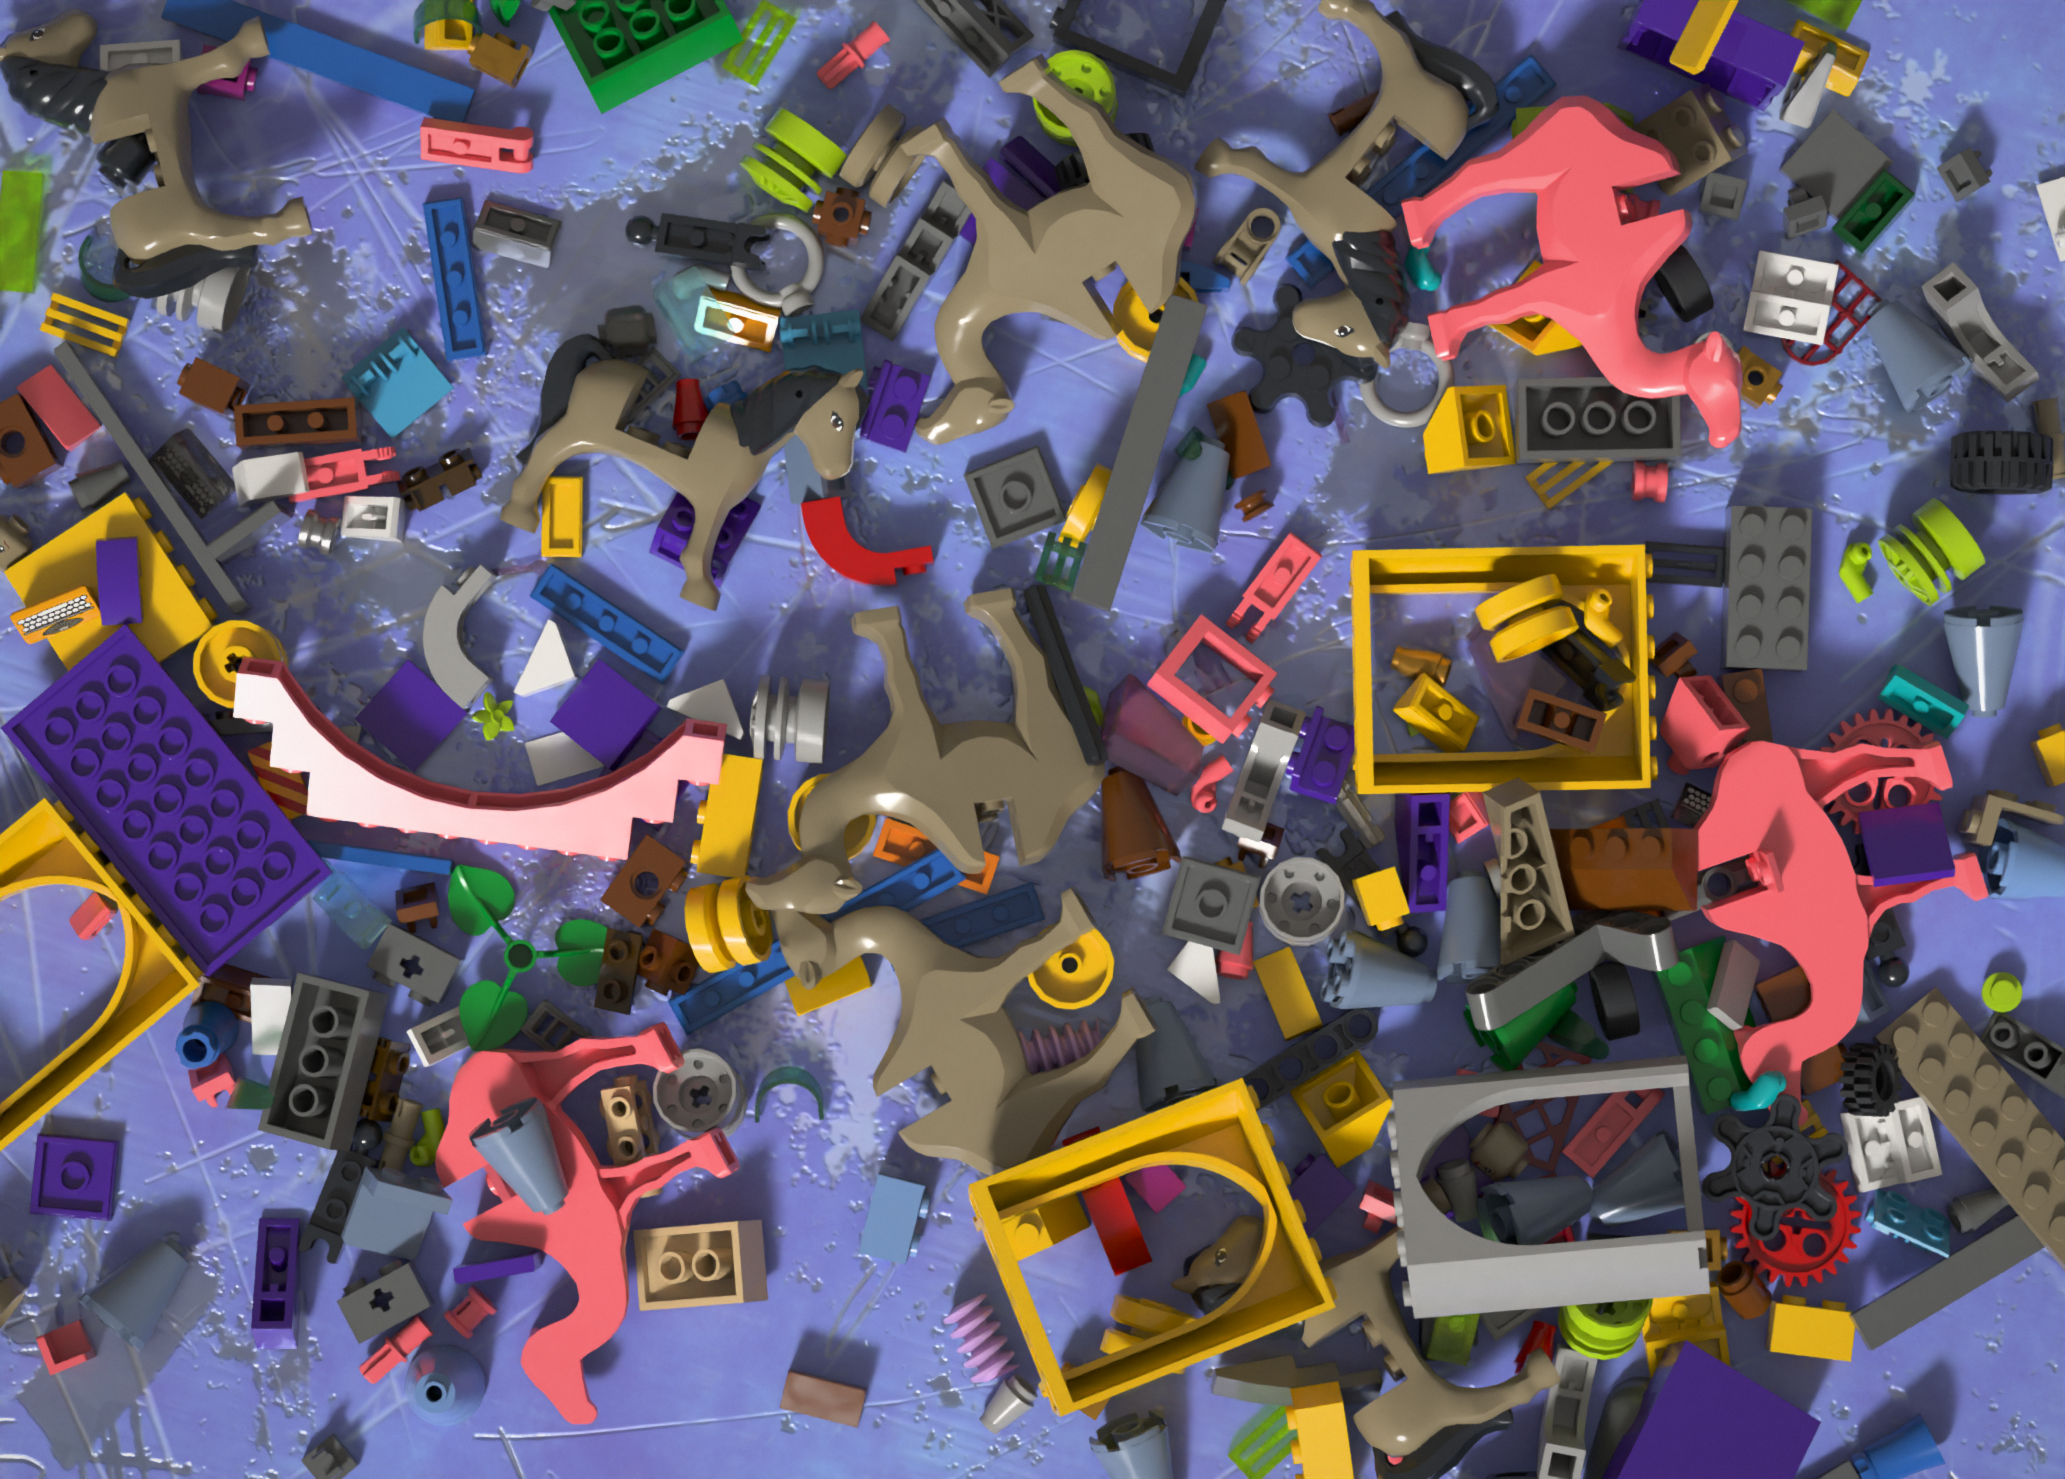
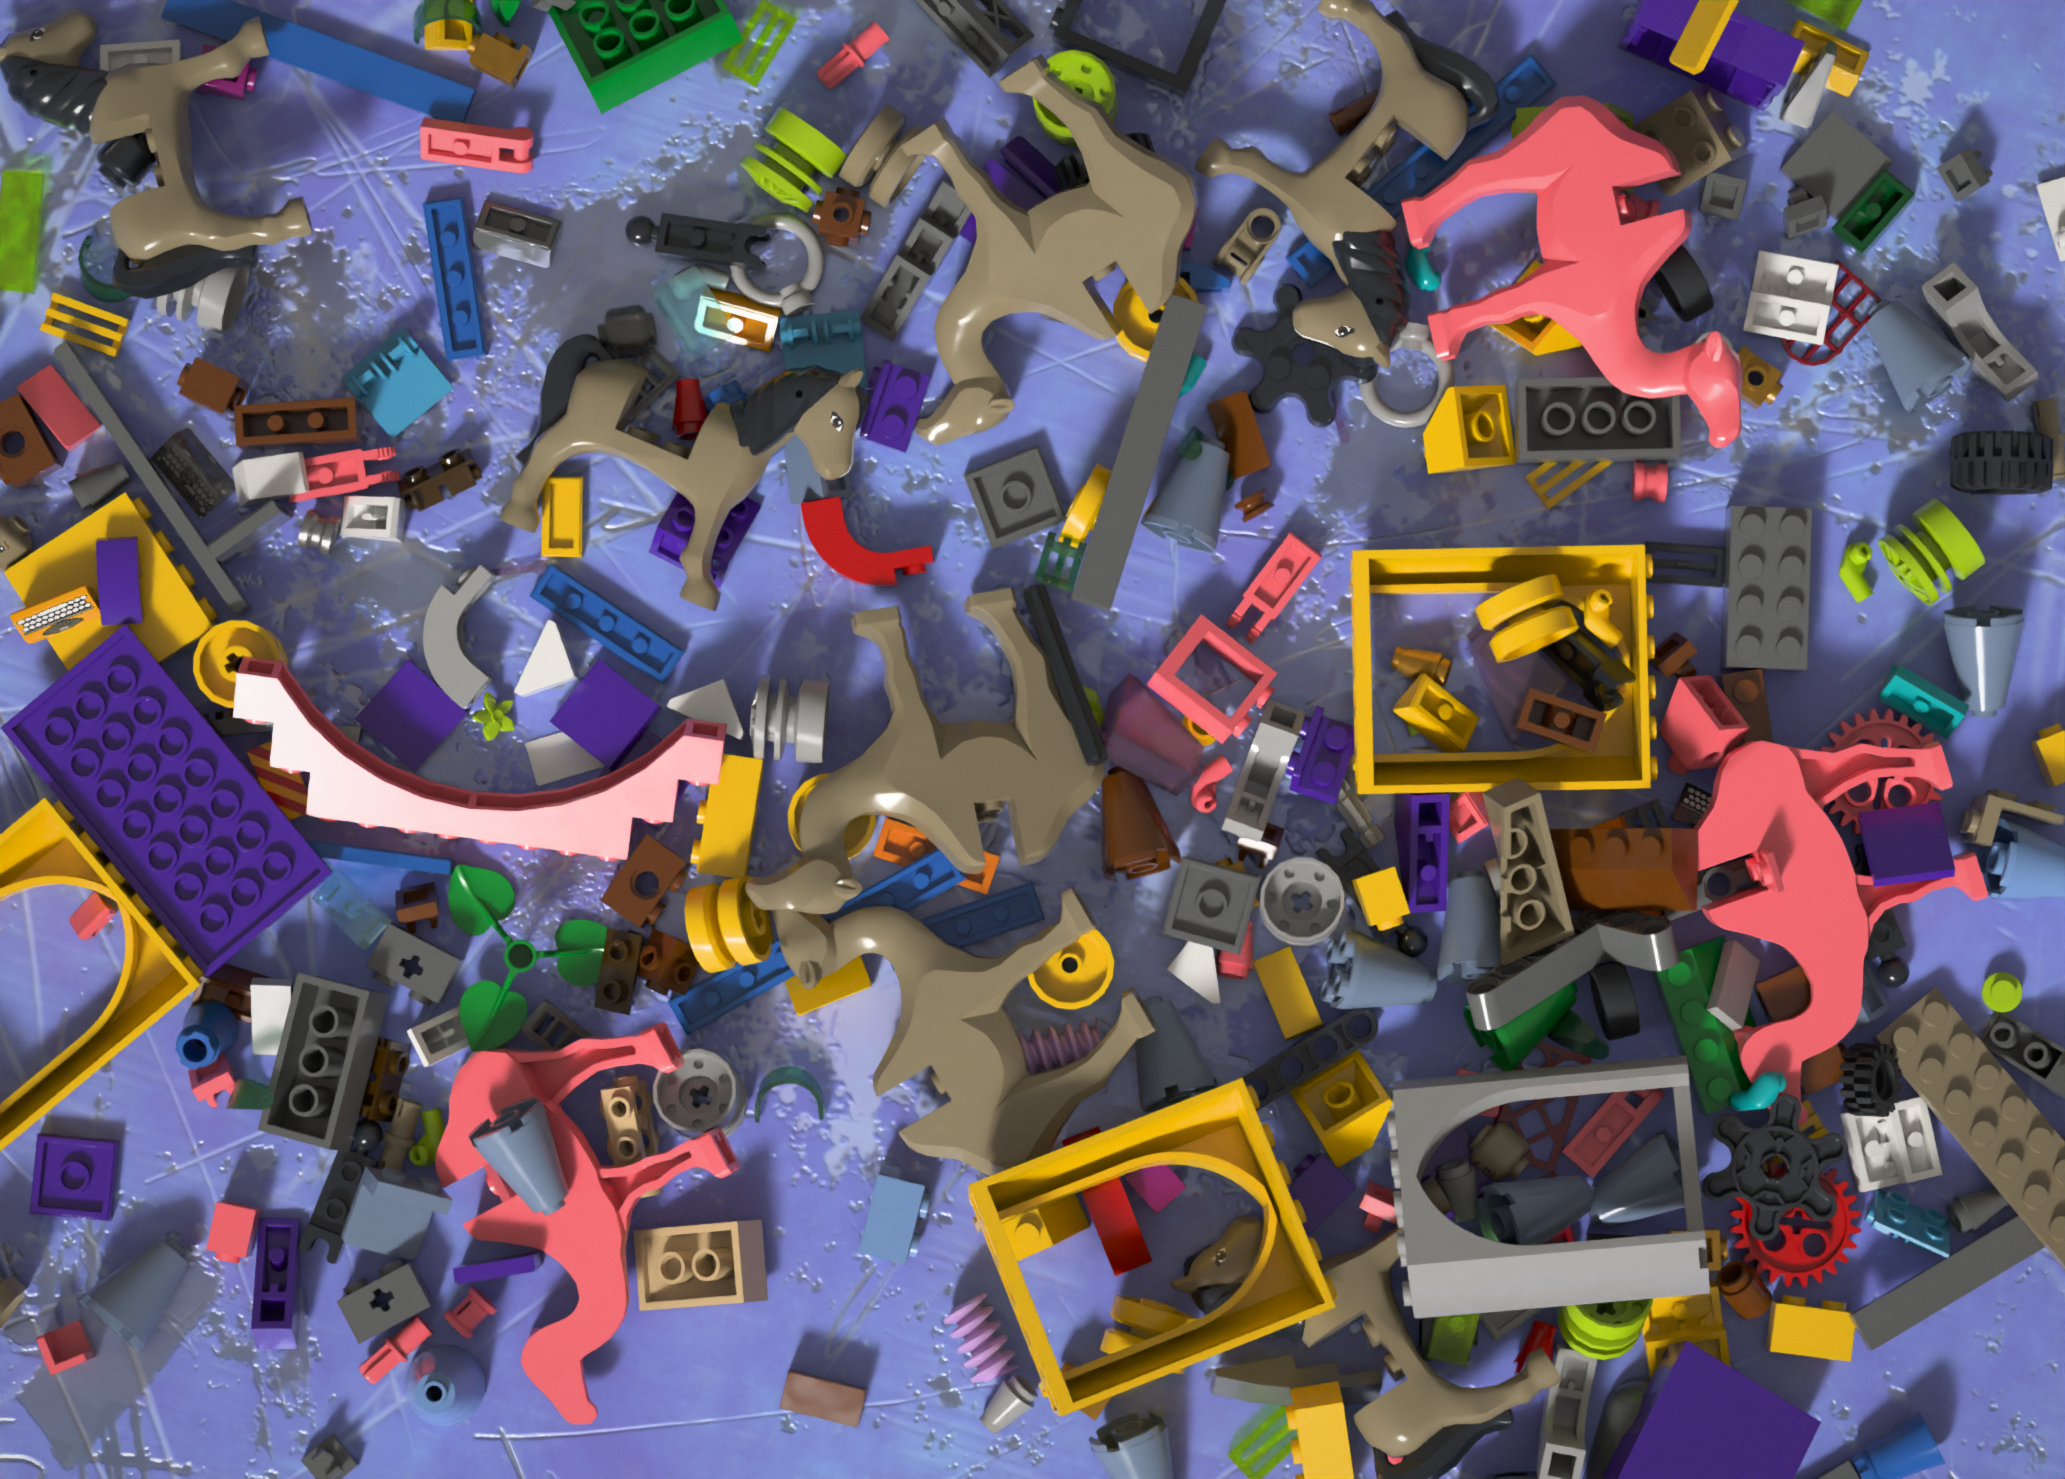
none -> coral brick [206,1200,262,1263]

